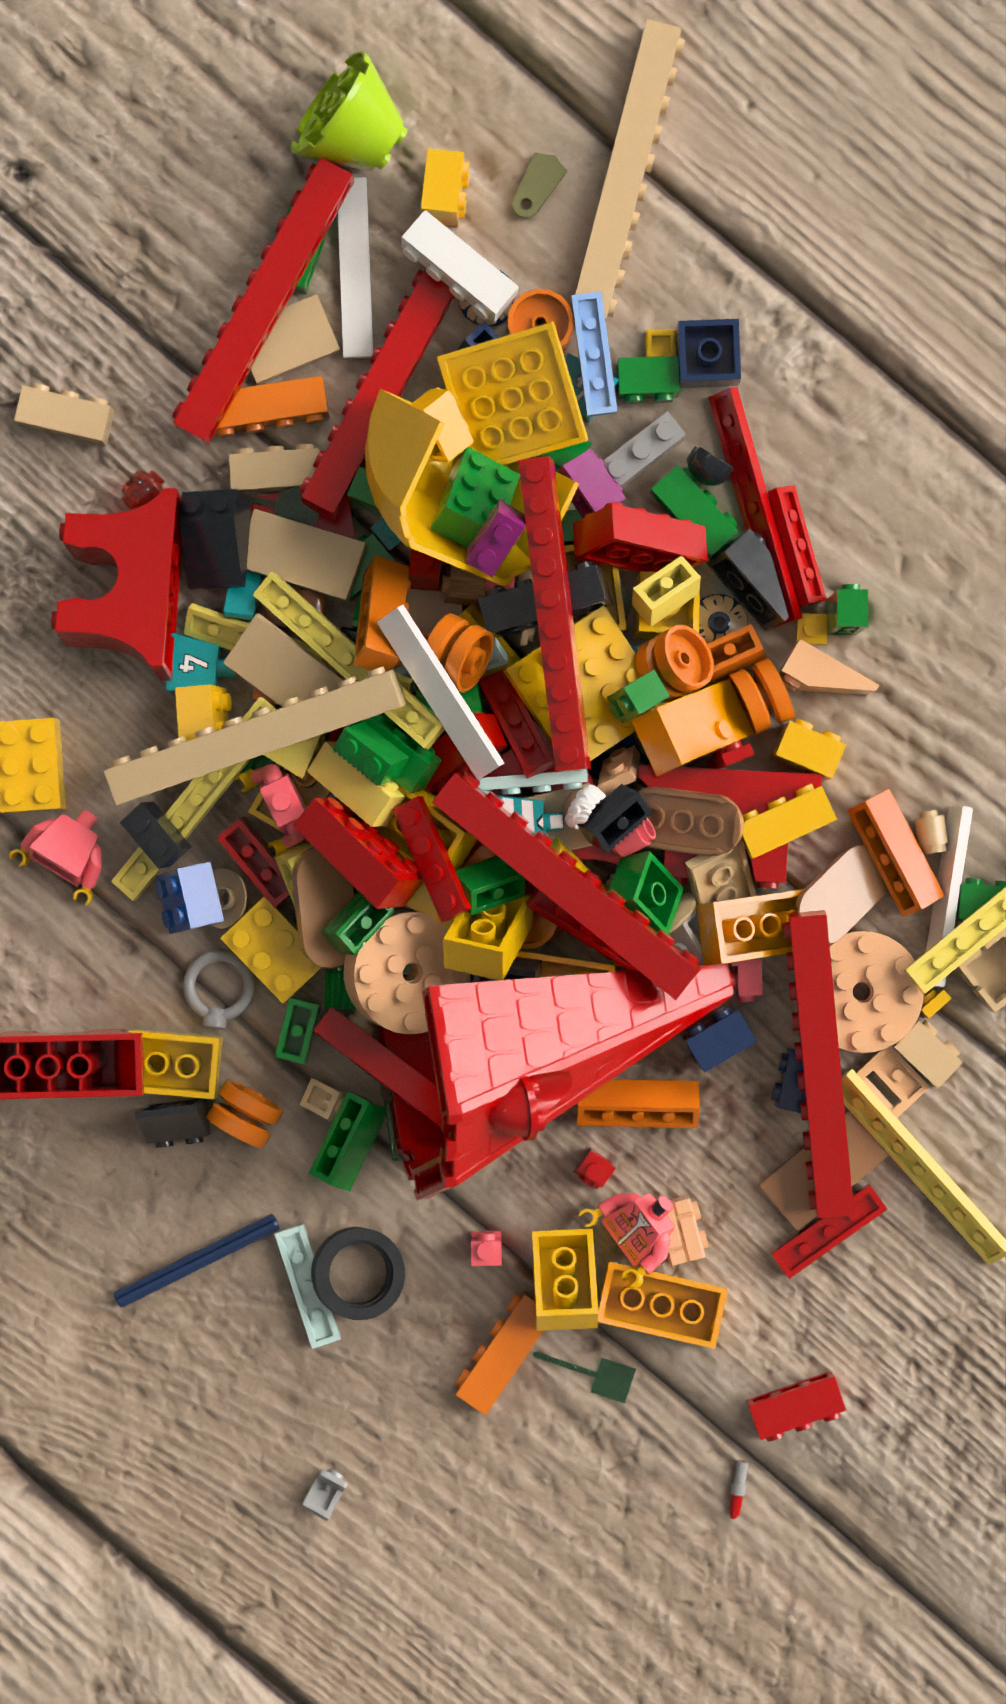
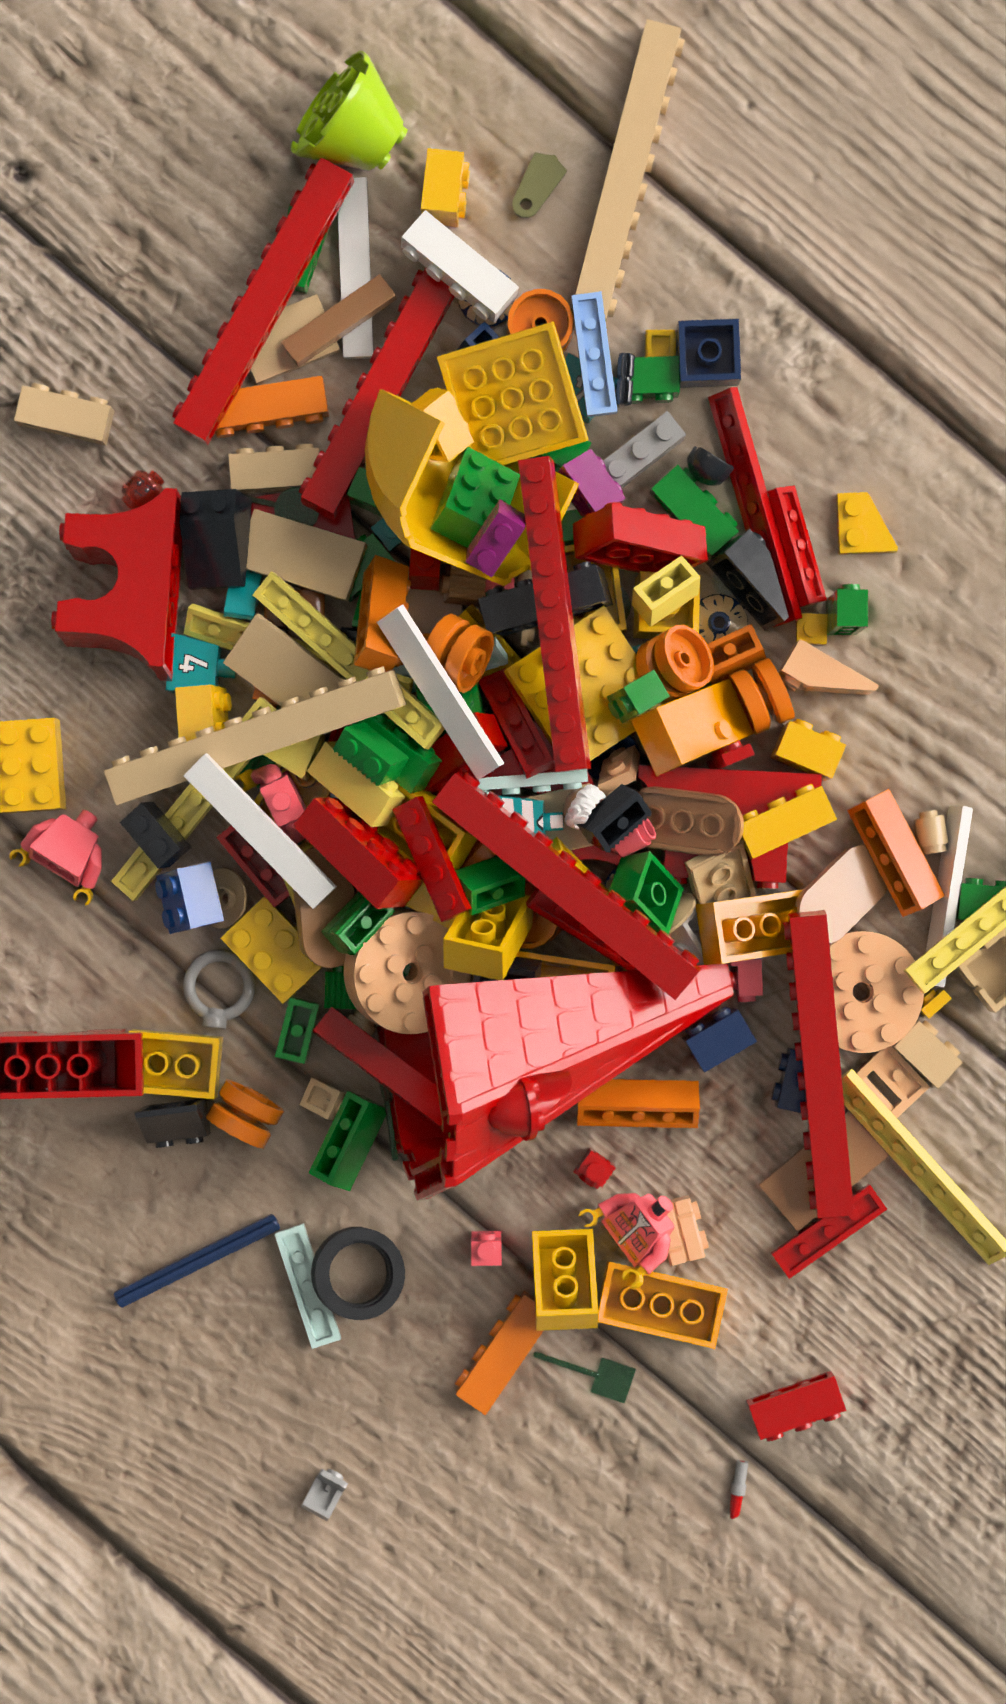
none -> white tile [184,753,337,909]
none -> medium nougat slope [281,274,397,368]
none -> black piece [616,353,635,406]
none -> yellow wing [836,492,898,555]

